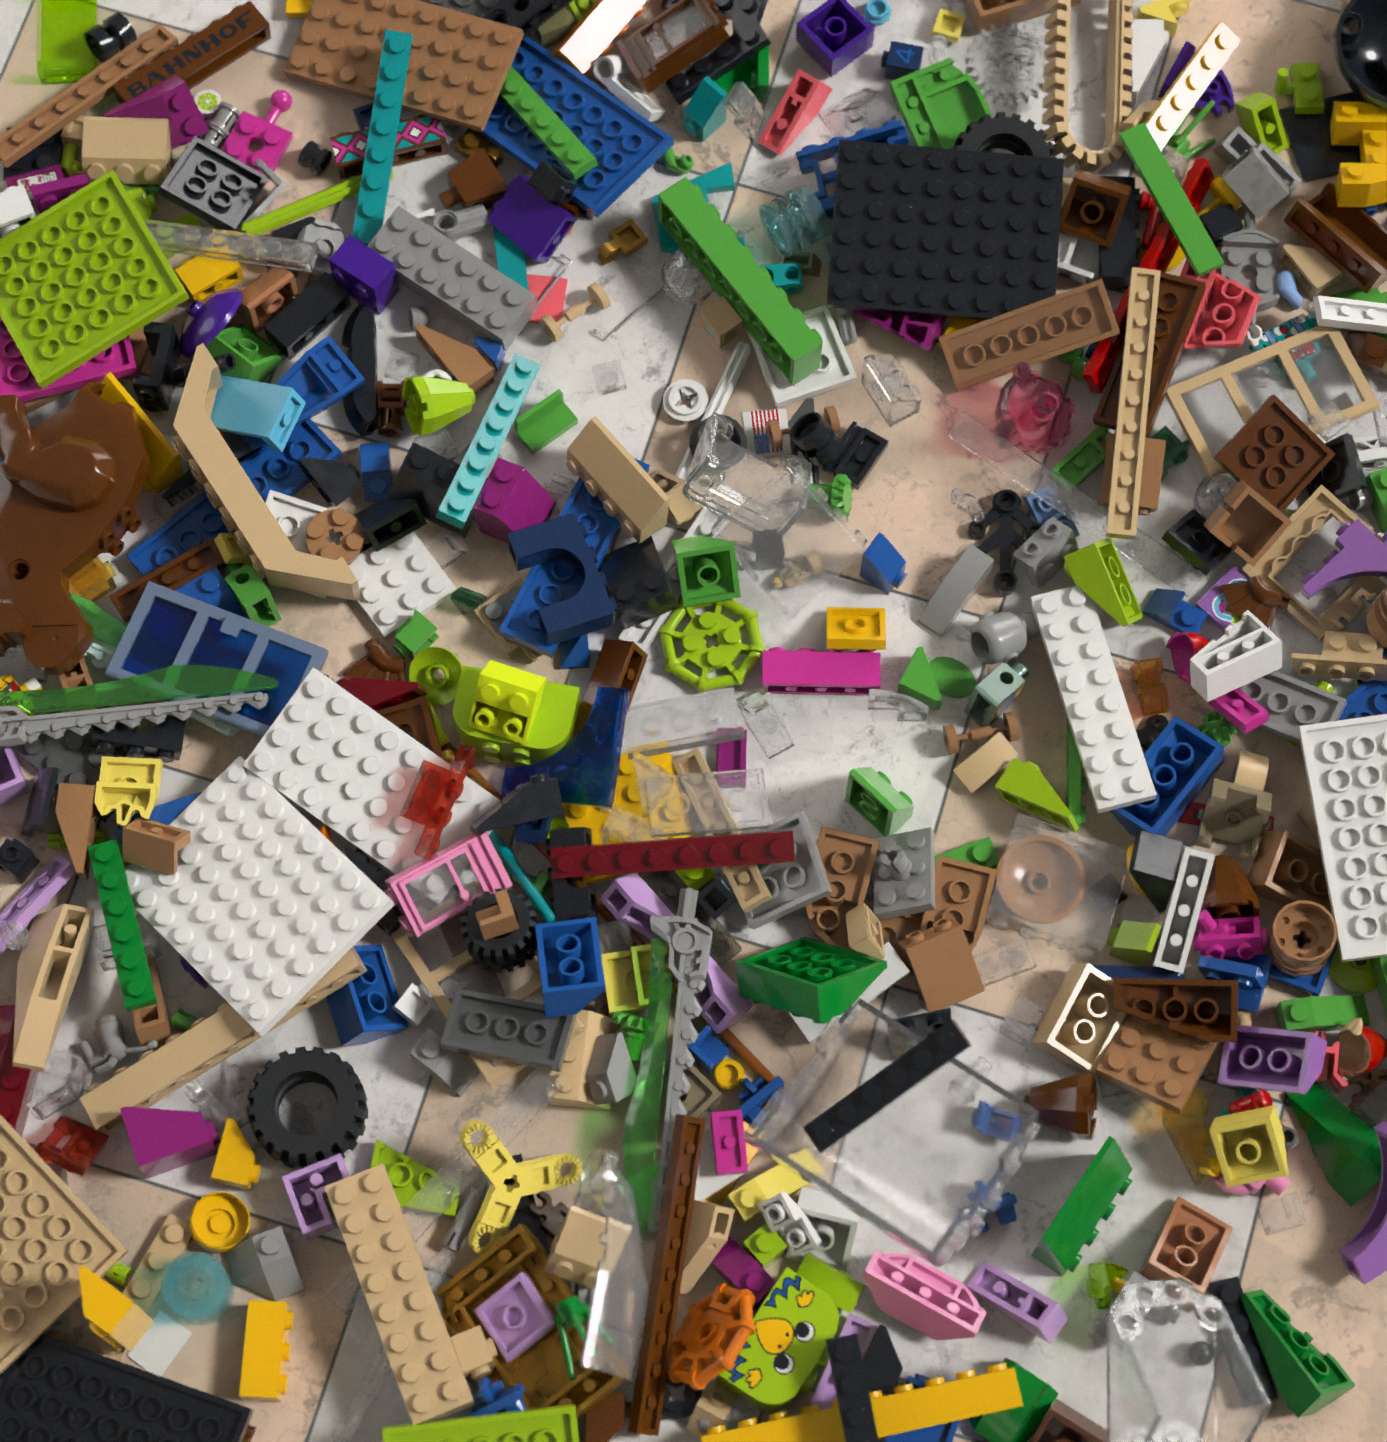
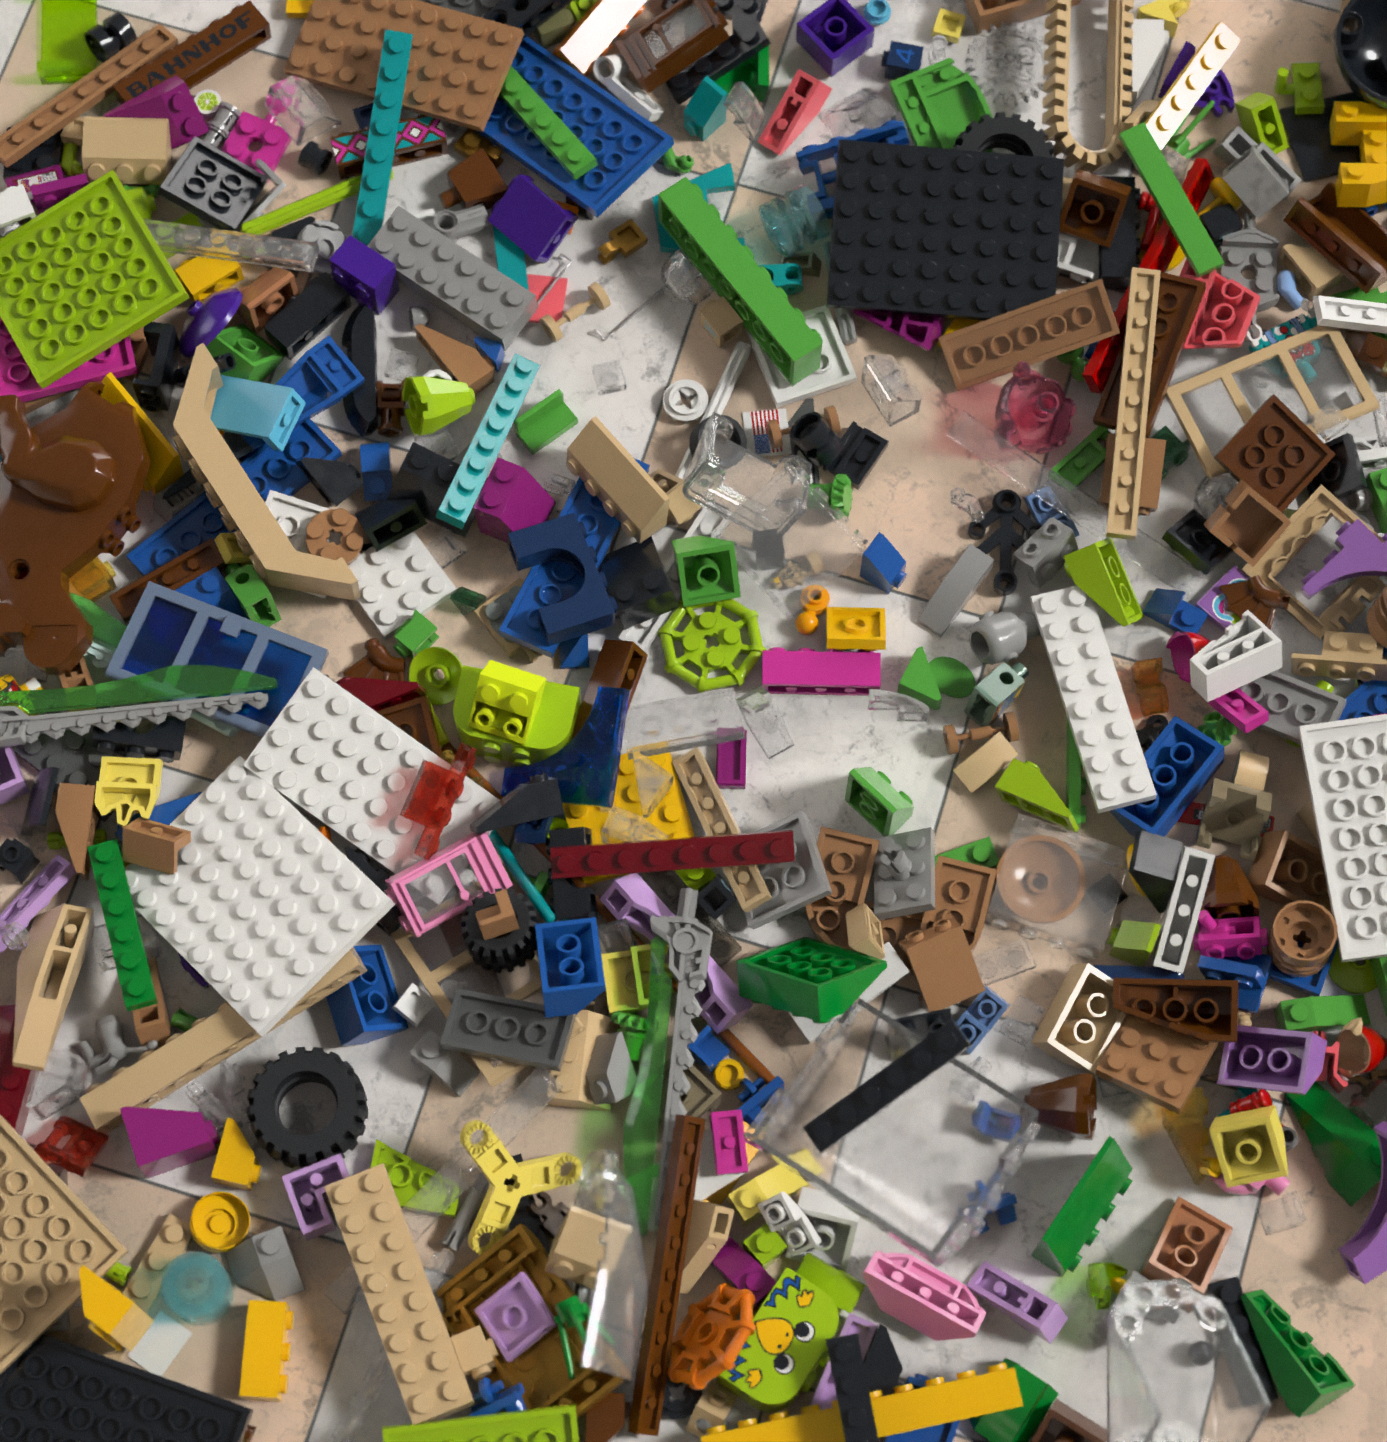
black window [526,161,578,205] -> none
clear tile [643,768,771,838] -> none
none -> clear slope [265,75,342,146]
none -> light orange plate [795,585,830,635]
none -> medium blue slope [956,986,1010,1054]

